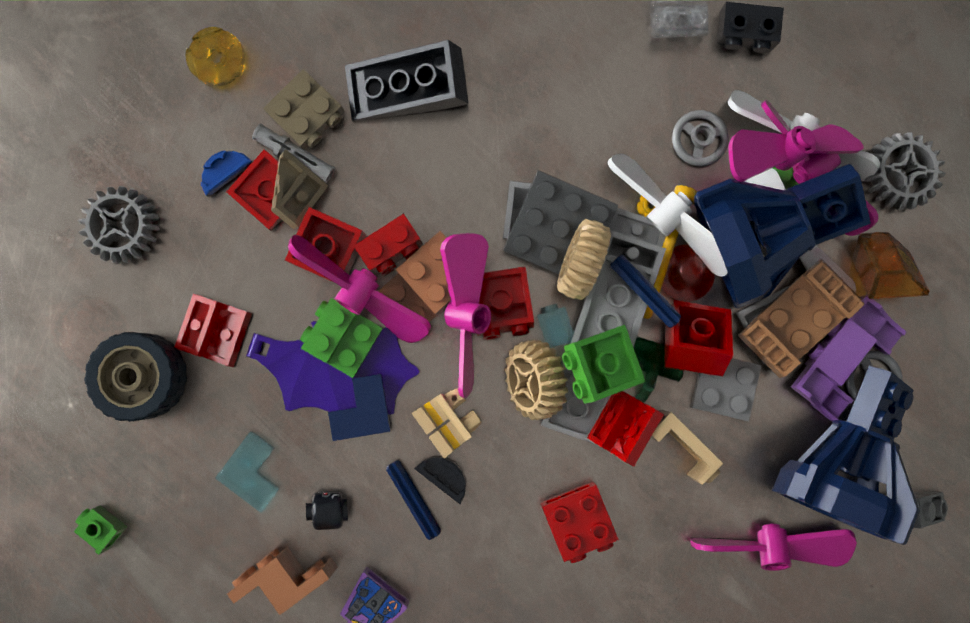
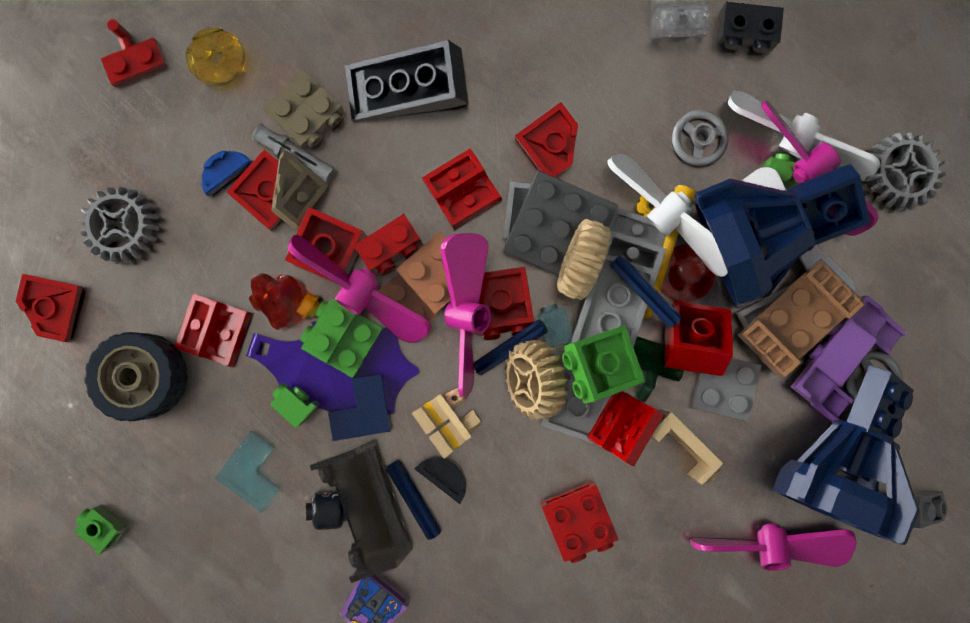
nougat bracket [227,547,338,615] -> none
dark pink piece [729,124,864,182] -> none
clear orange slope [852,232,930,299] -> none
none -> red plate [15,273,83,342]
none -> red plate [100,19,167,87]
none -> clear red plate [249,273,303,330]
none -> bright green brick [270,382,320,428]
none -> yellow plate [296,292,321,319]
none -> clear smoke windscreen [309,439,413,583]
none -> red slope [422,148,502,230]
none -> dark blue axle [473,320,548,375]
none -> red plate [515,102,578,177]

